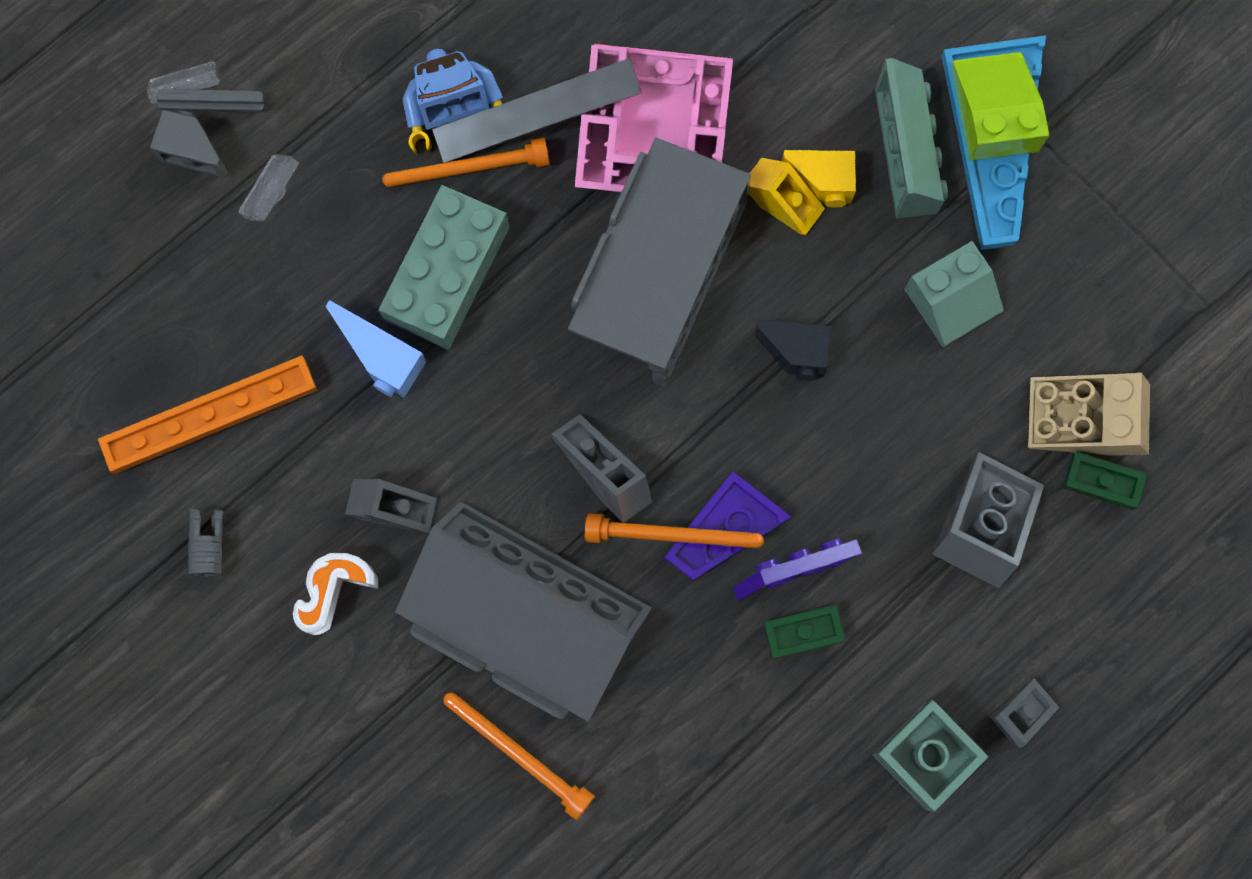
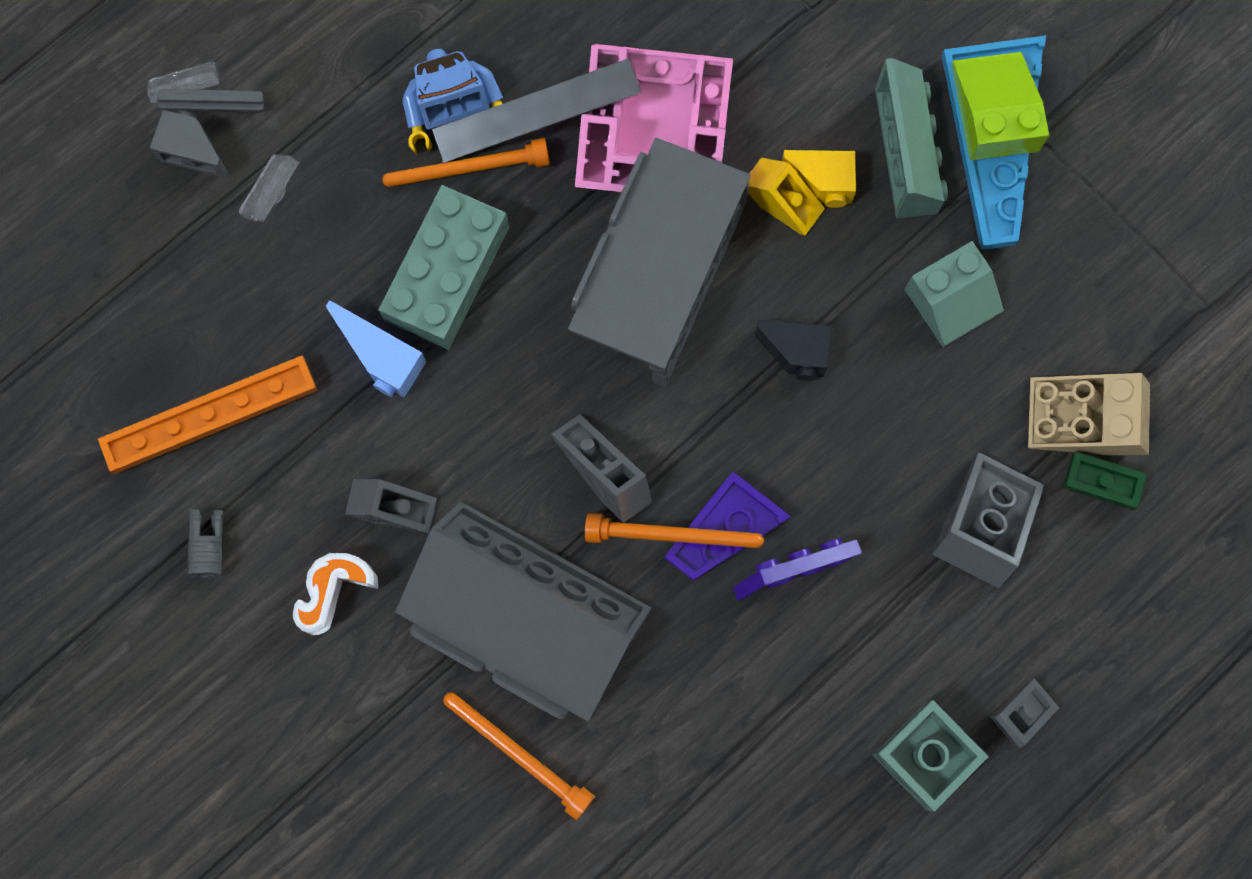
dark green plate [763,605,846,660] -> none

